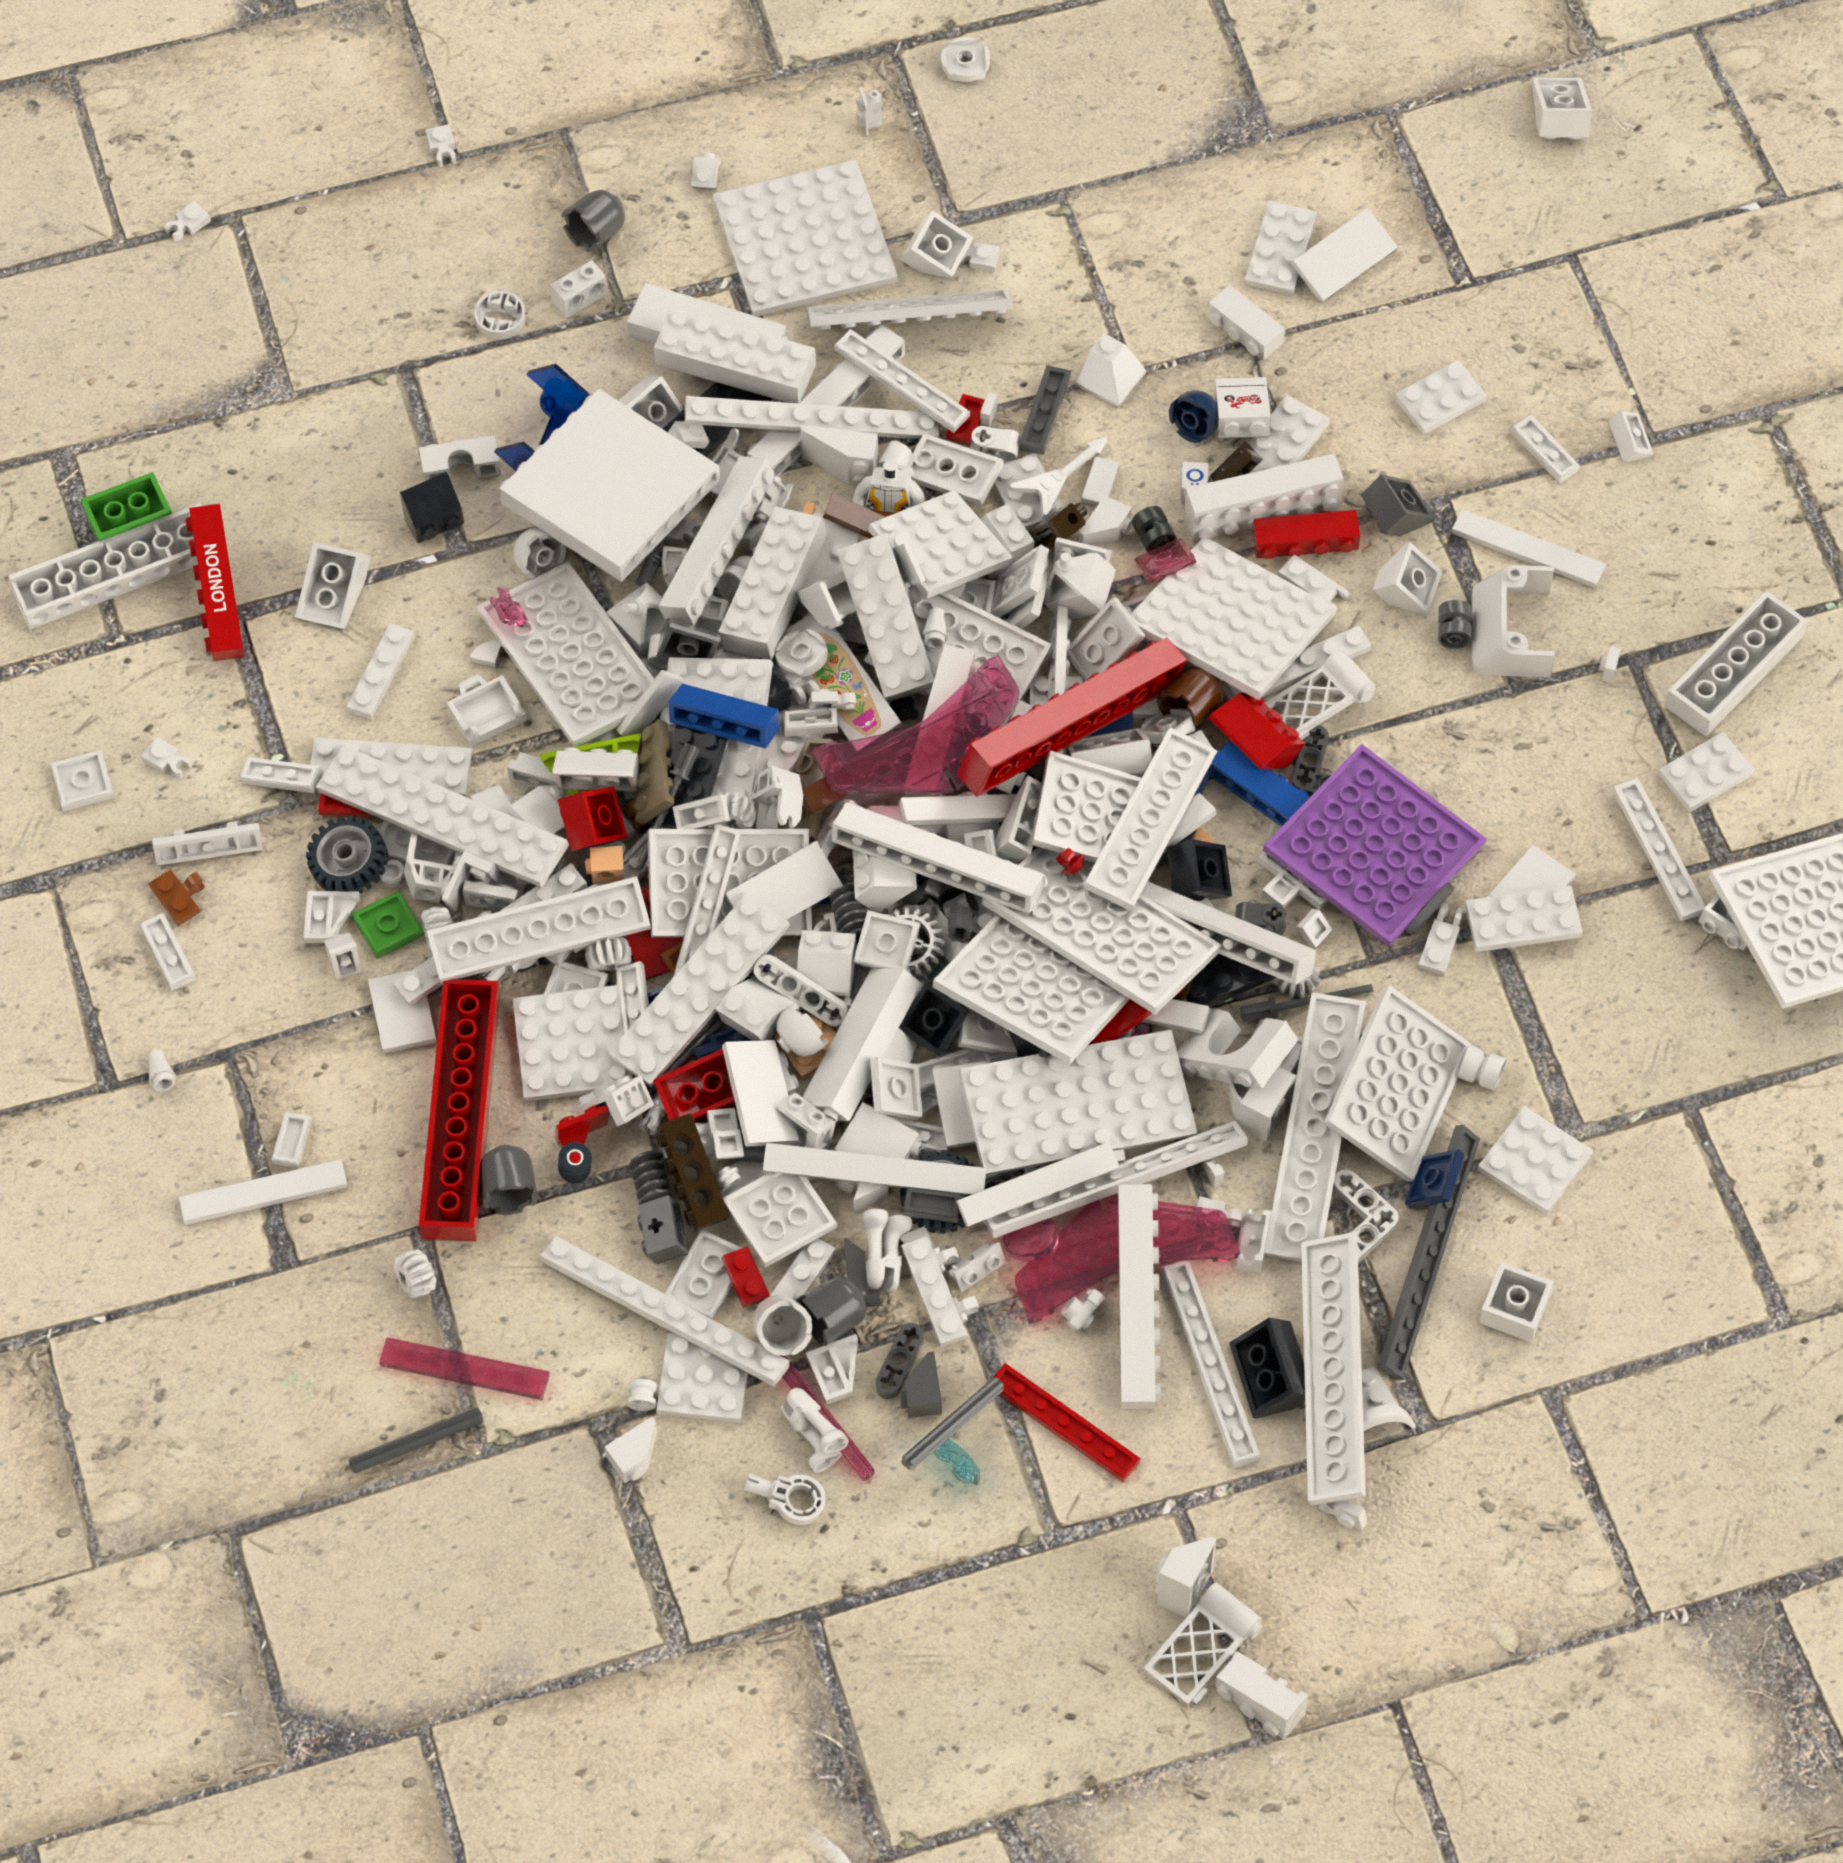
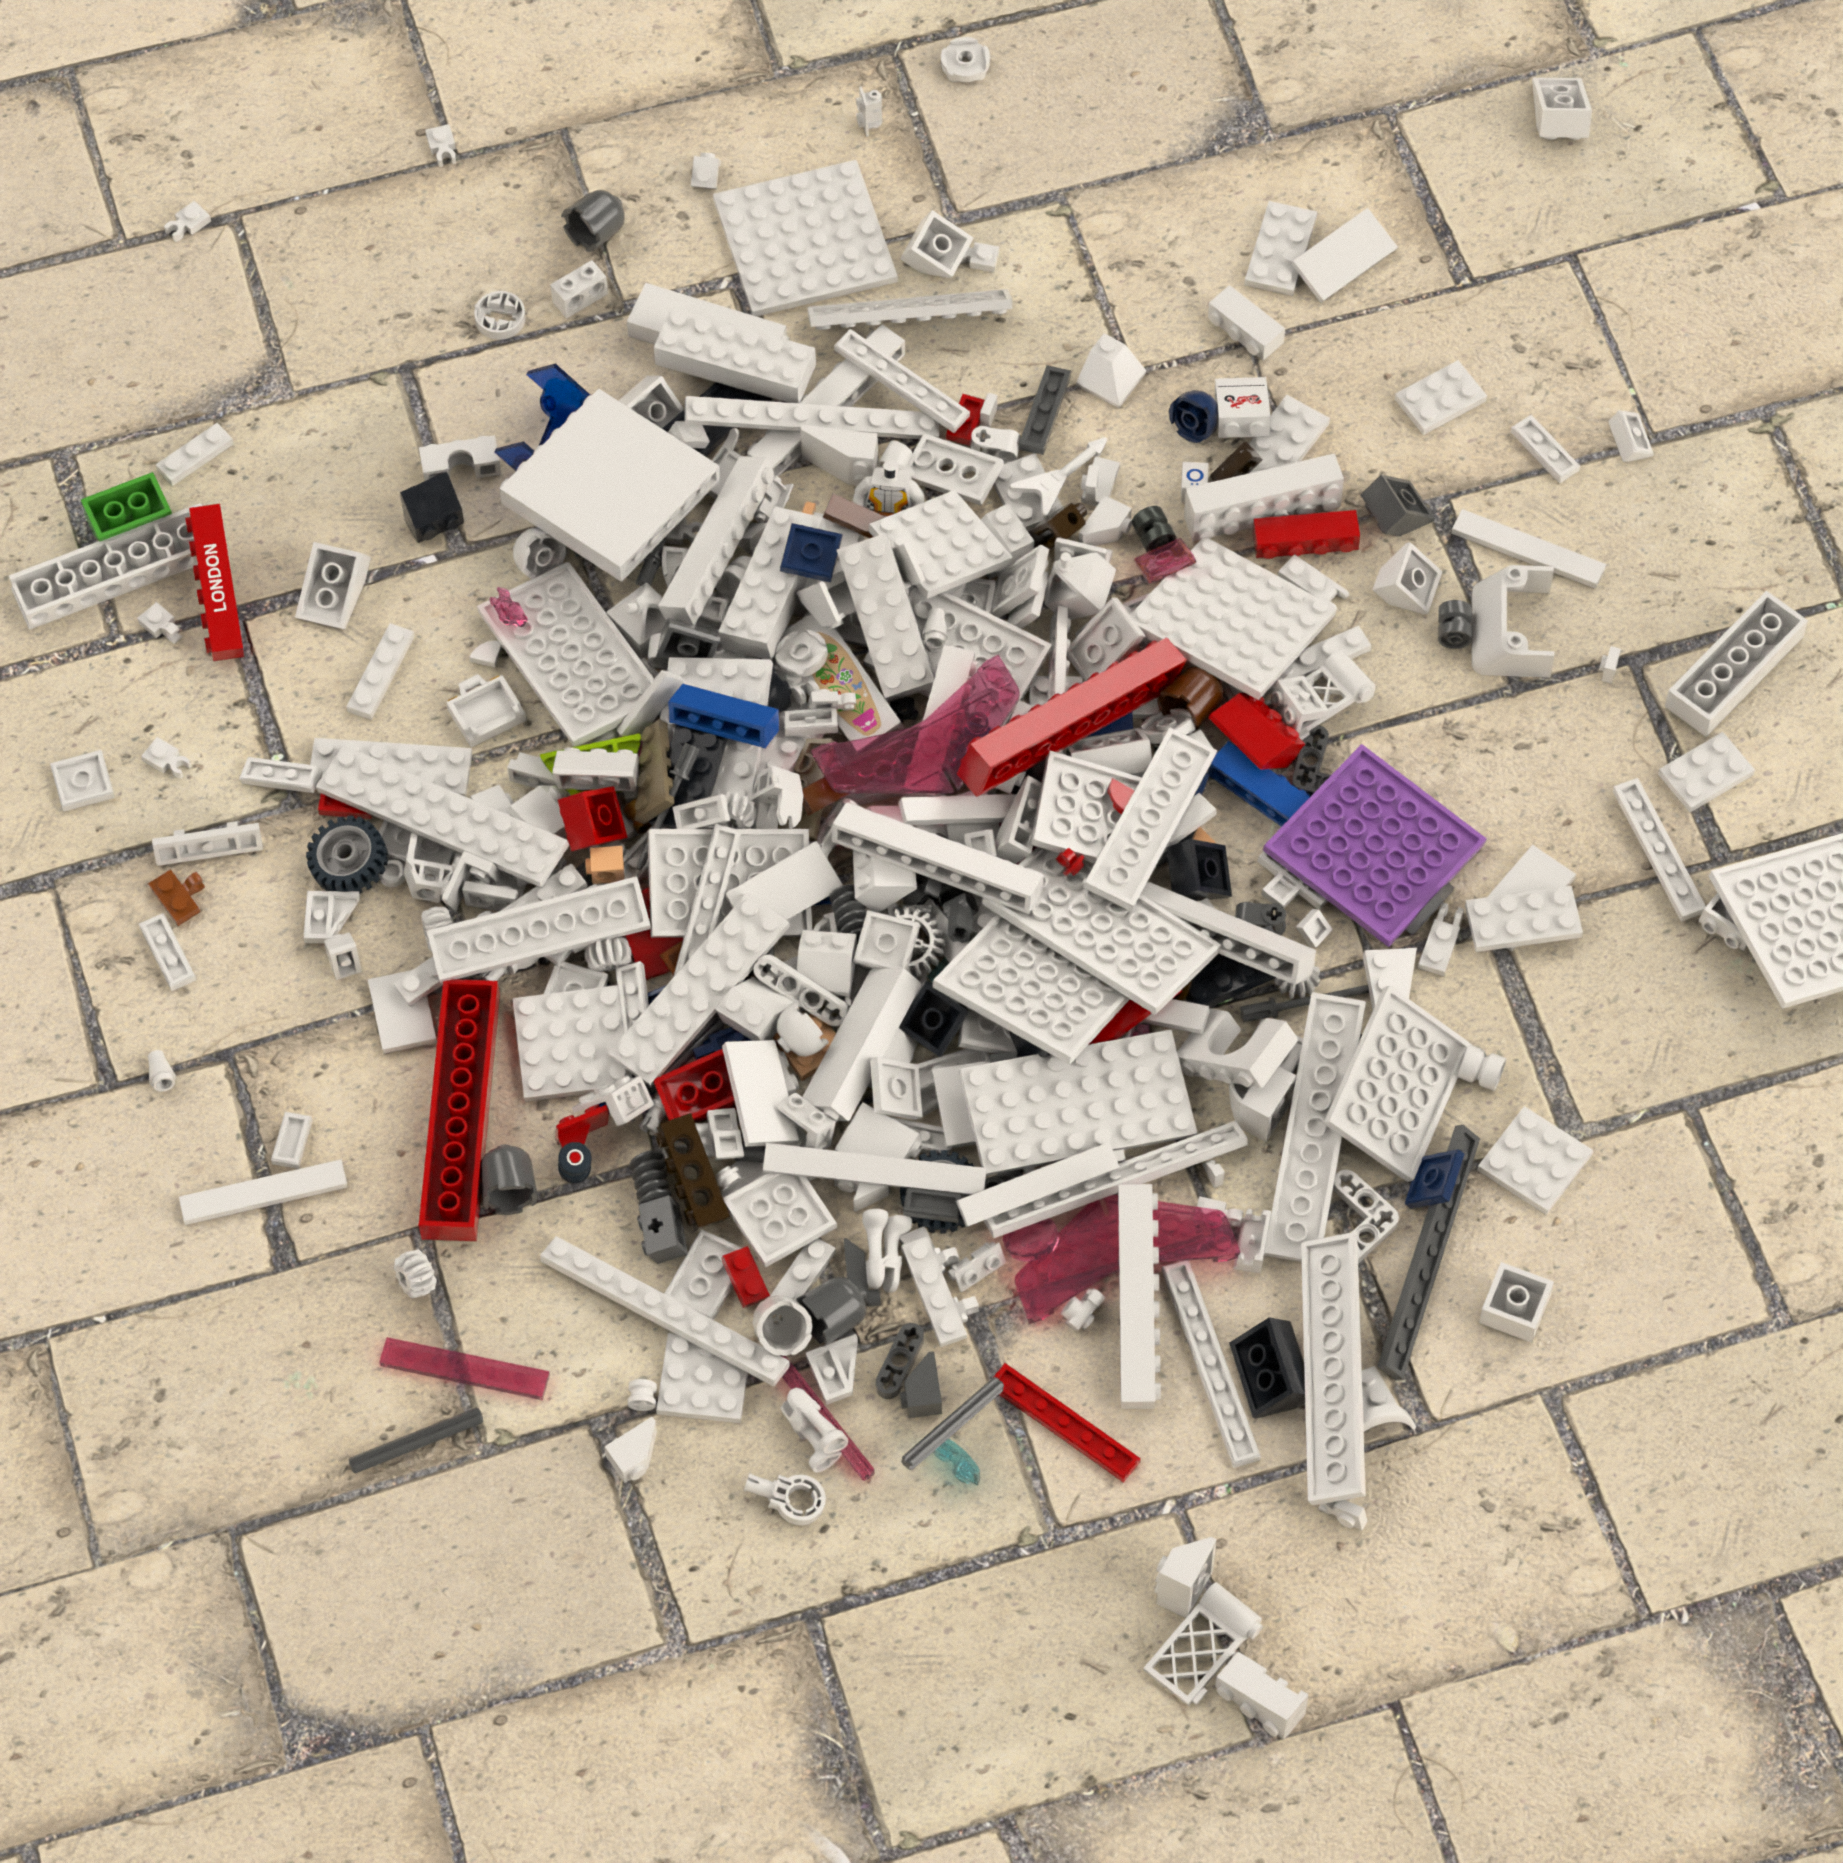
bright green tile [351,891,425,959] -> none
none -> white plate [137,602,182,644]
none -> white plate [156,423,234,486]
none -> dark blue tile [780,523,843,583]
none -> white plate [1081,465,1099,502]
none -> tile [1107,778,1135,814]
none -> white bracket [1271,676,1329,733]
none -> white wing [1363,948,1417,1010]

